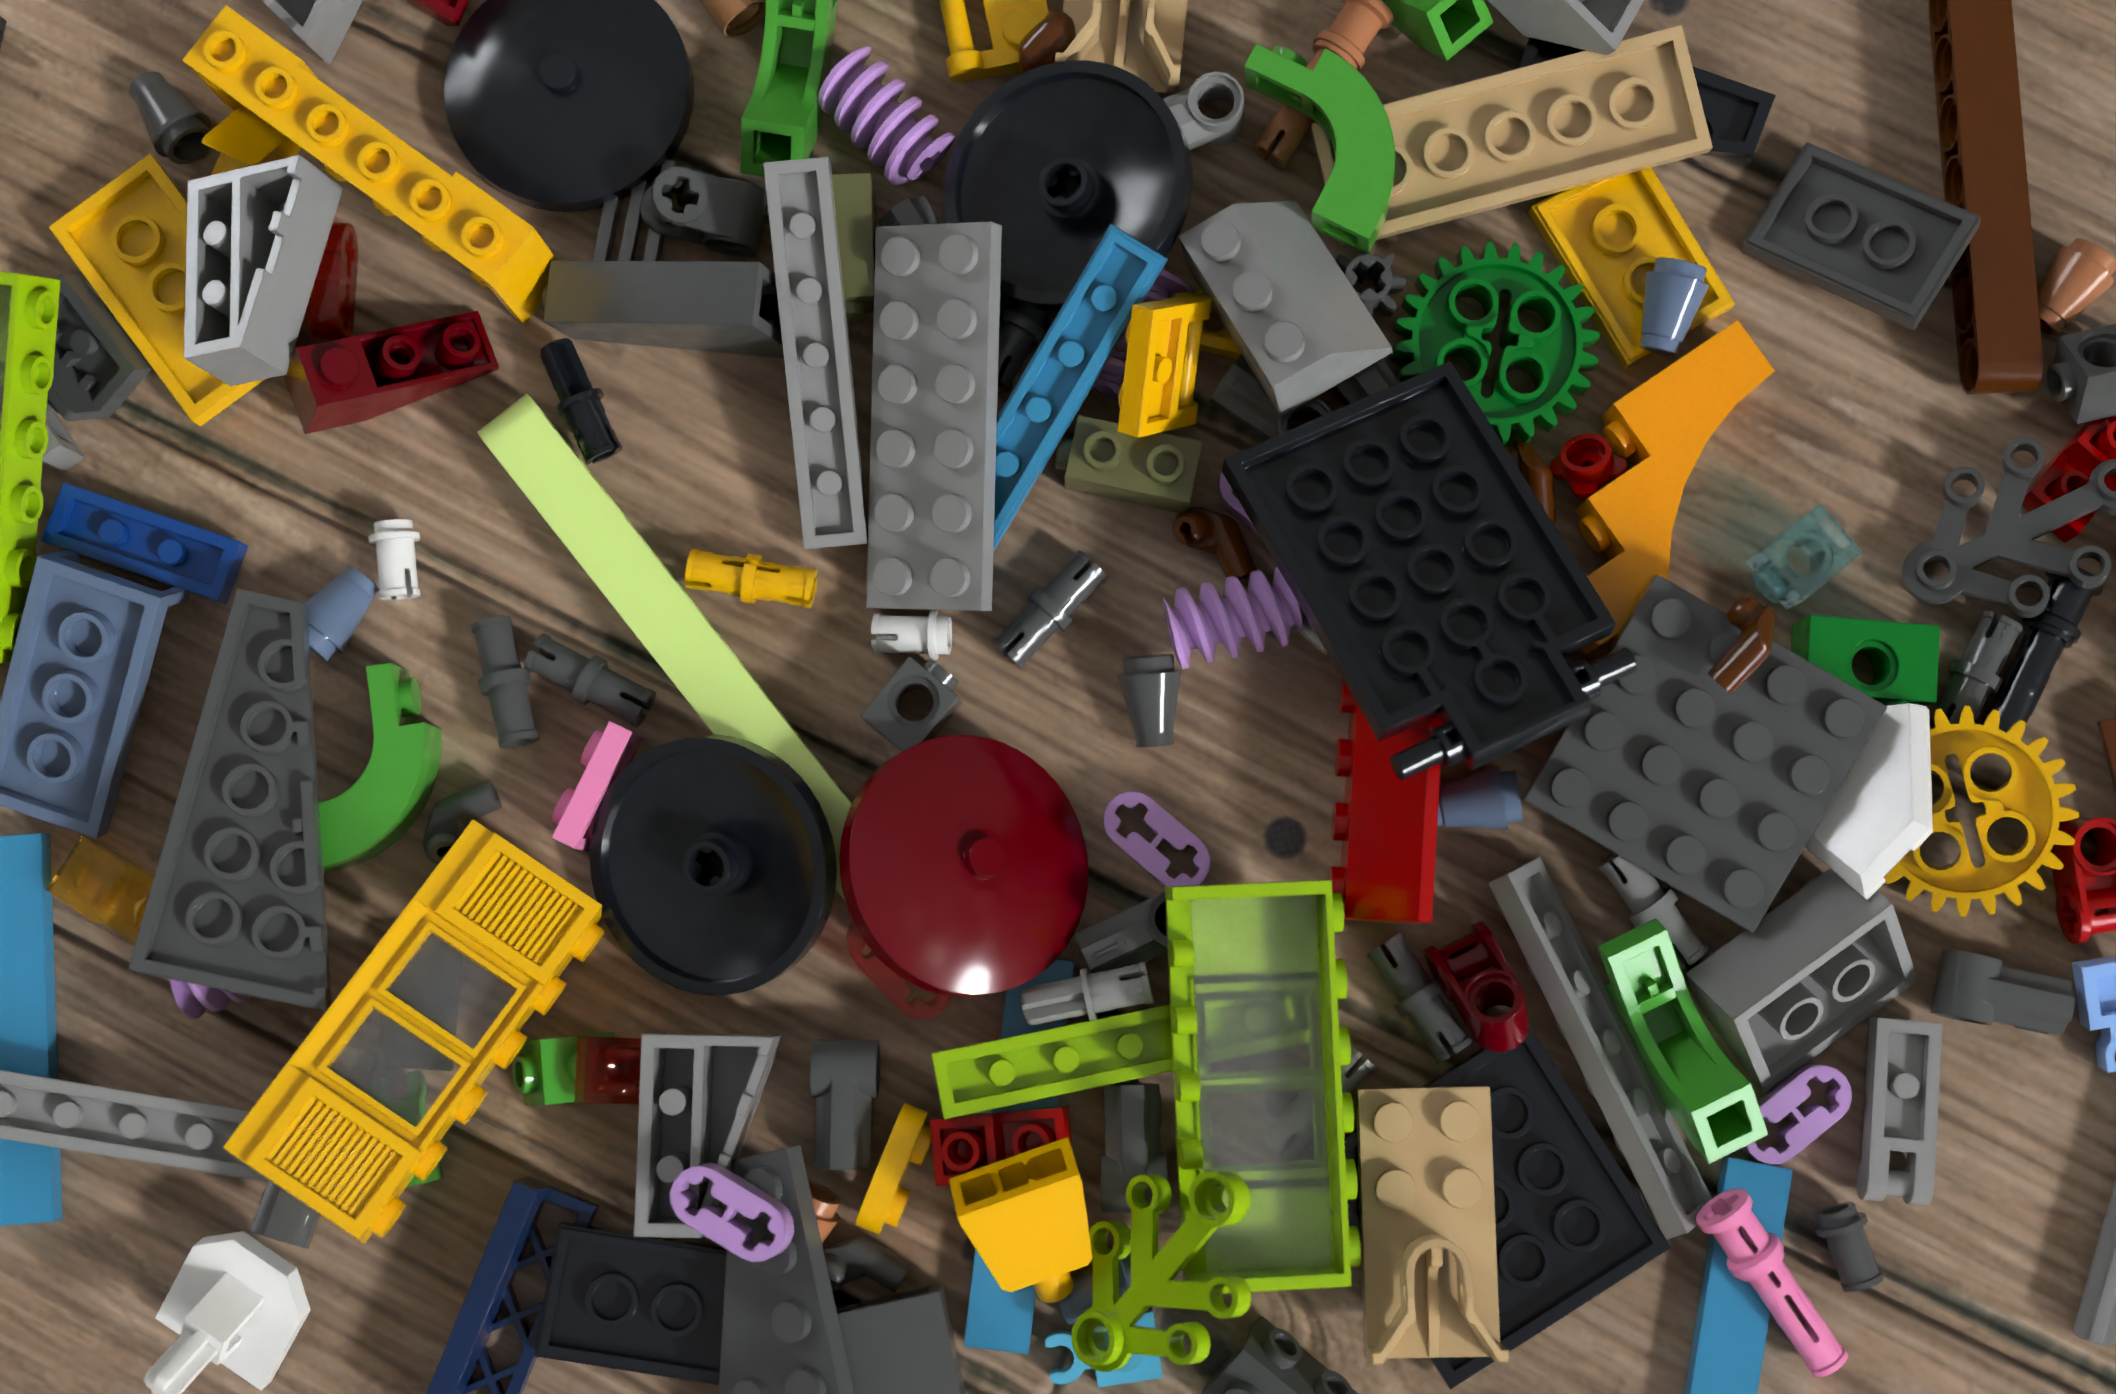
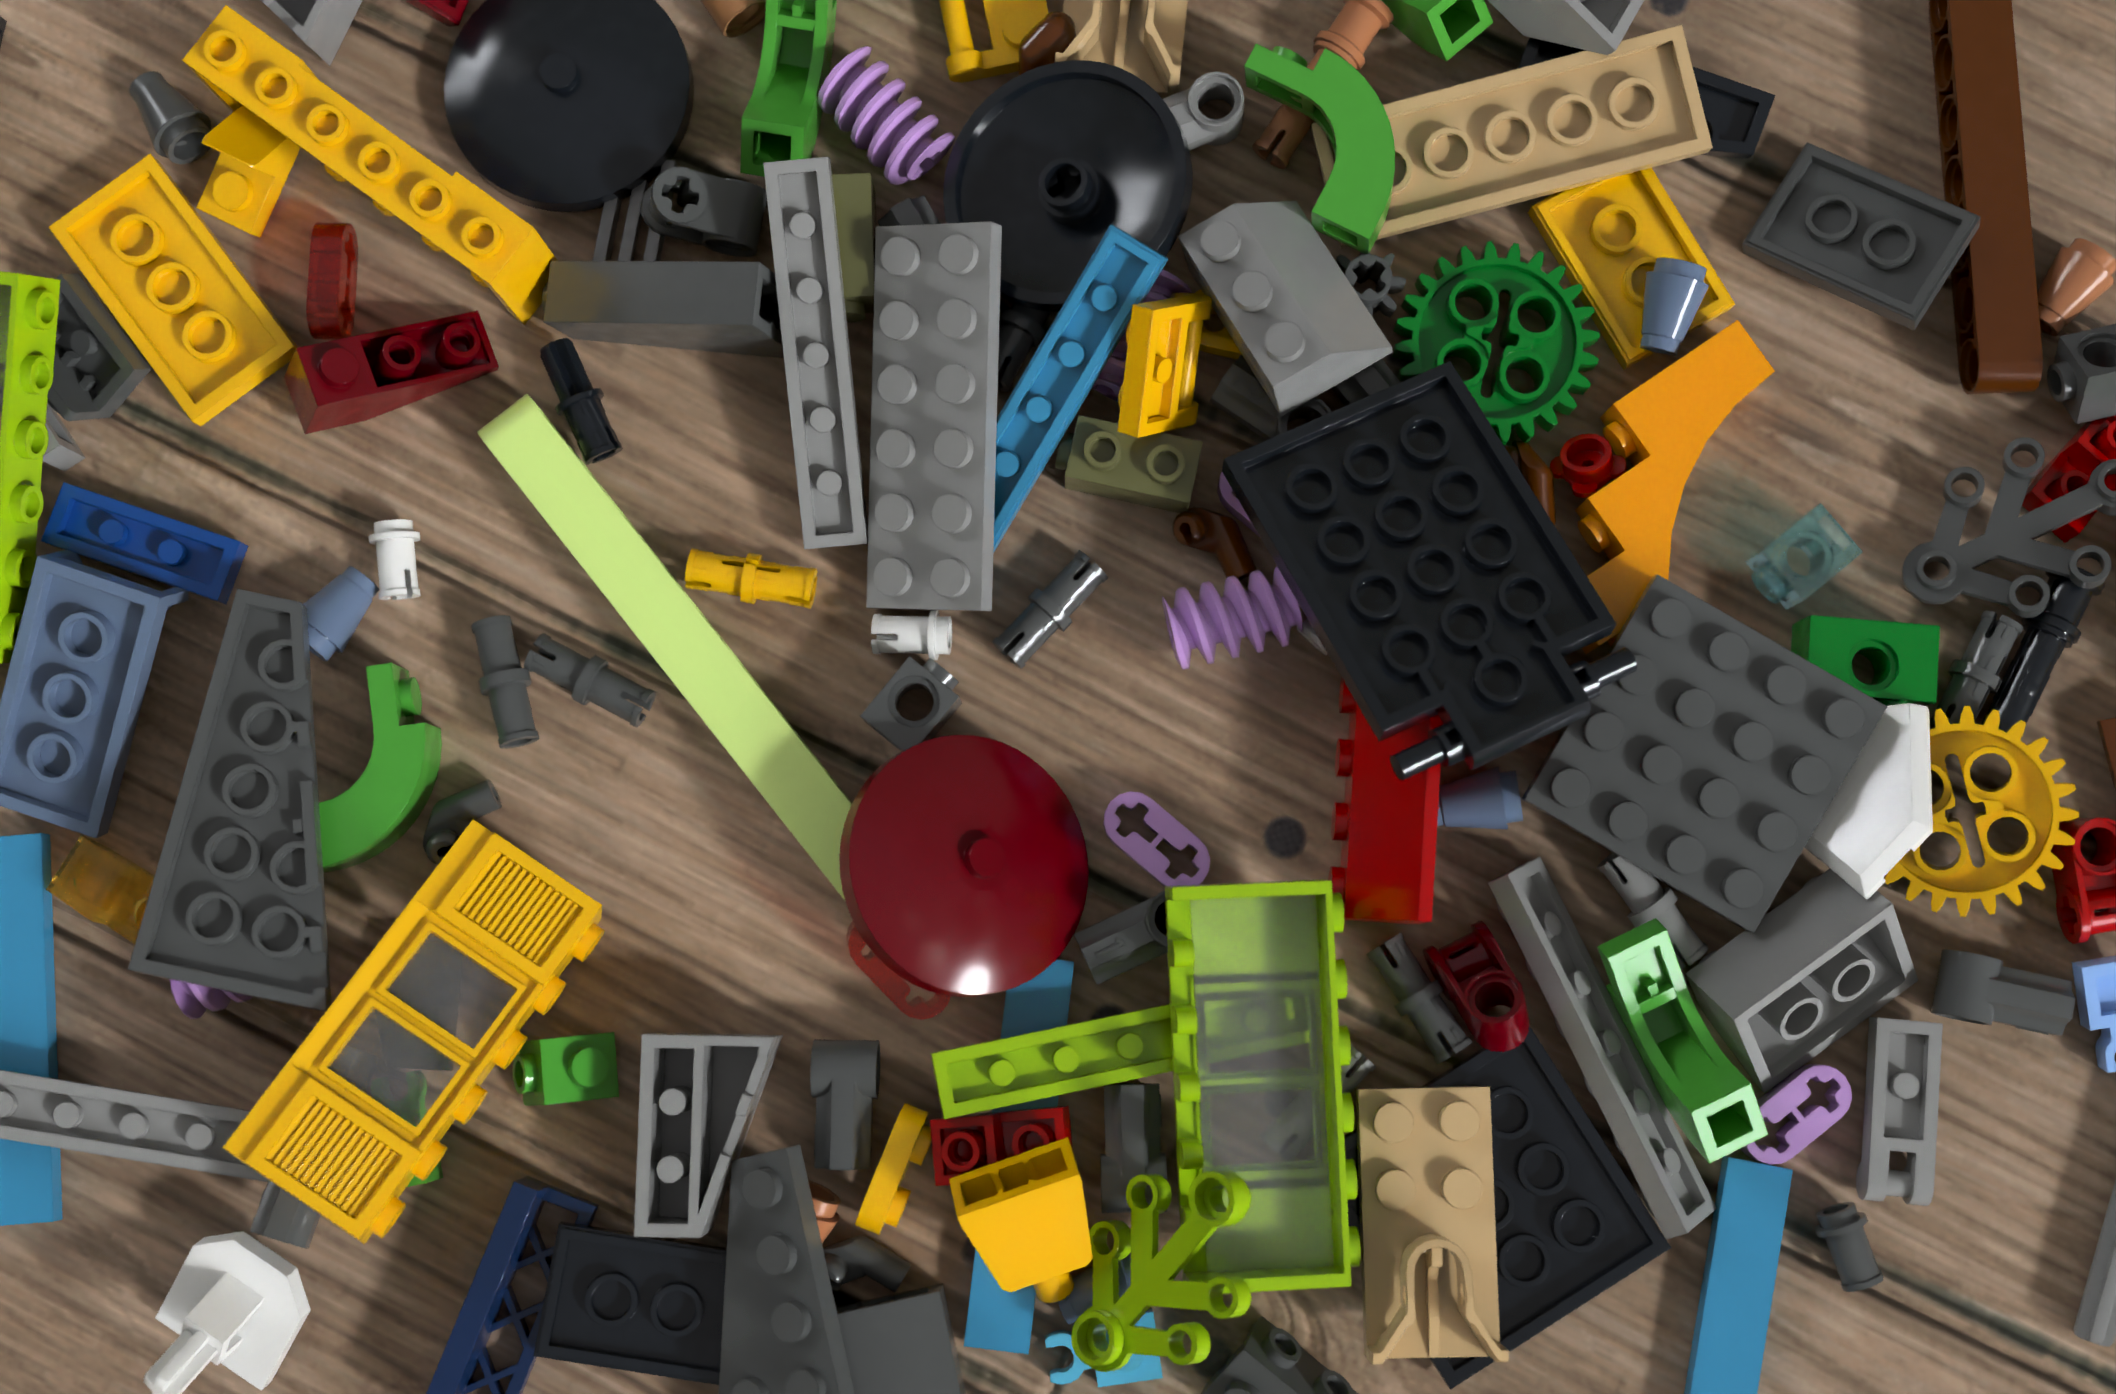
light grey wedge [184,155,343,386] -> none
bright pink plate [551,721,643,852] -> none
clear red tile [574,1036,641,1105] -> none
black dish [590,735,837,995] -> none
lavender beam [670,1163,794,1262] -> none
light grey axle [1021,961,1154,1025] -> none
dark grey cone [1118,654,1181,747] -> none
bright pink pin [1696,1188,1848,1377] -> none
reddish brown arm [1707,594,1776,694] -> none

